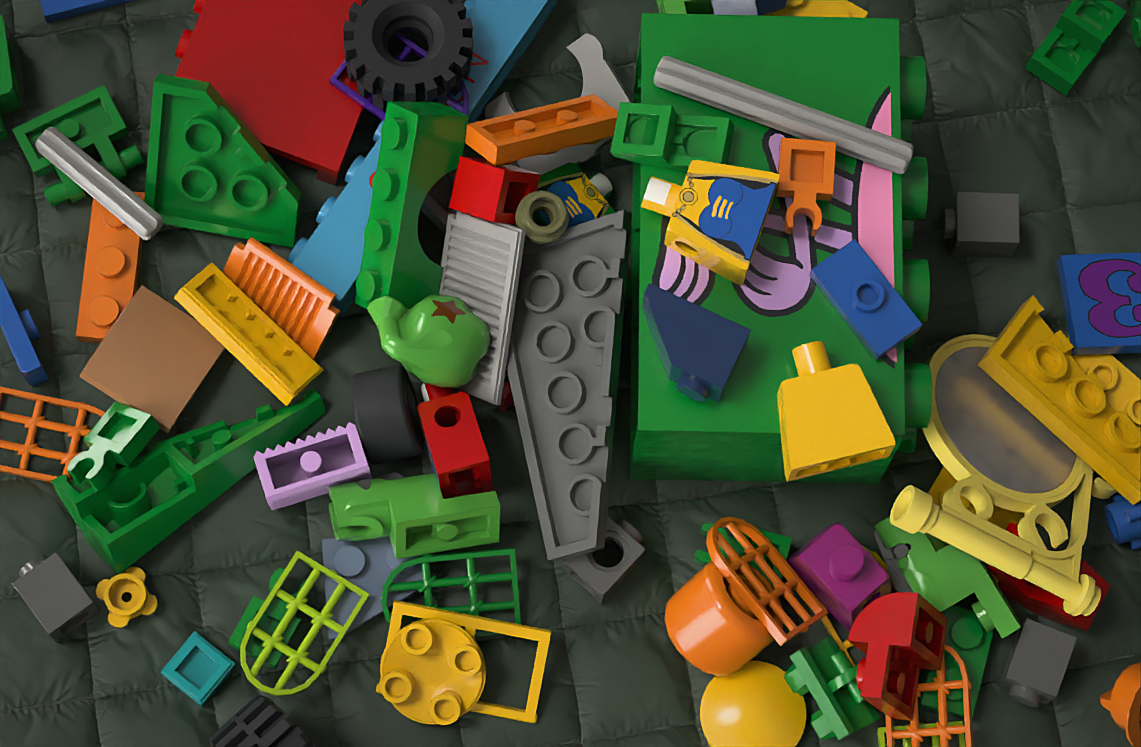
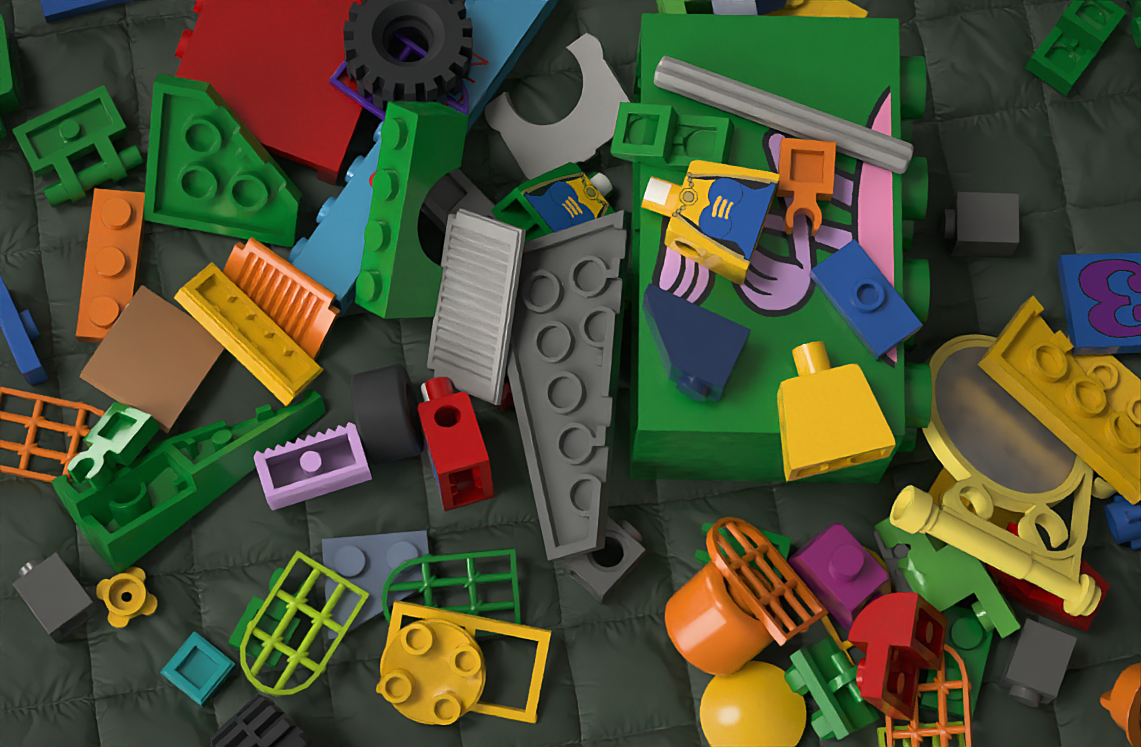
light grey axle [35,127,164,240] -> none
bright green plate [328,472,500,559] -> none
bright green piece [367,294,491,388] -> none
red brick [449,156,540,224] -> none
orange plate [465,94,618,166] -> none
olive plate [515,191,569,244] -> none

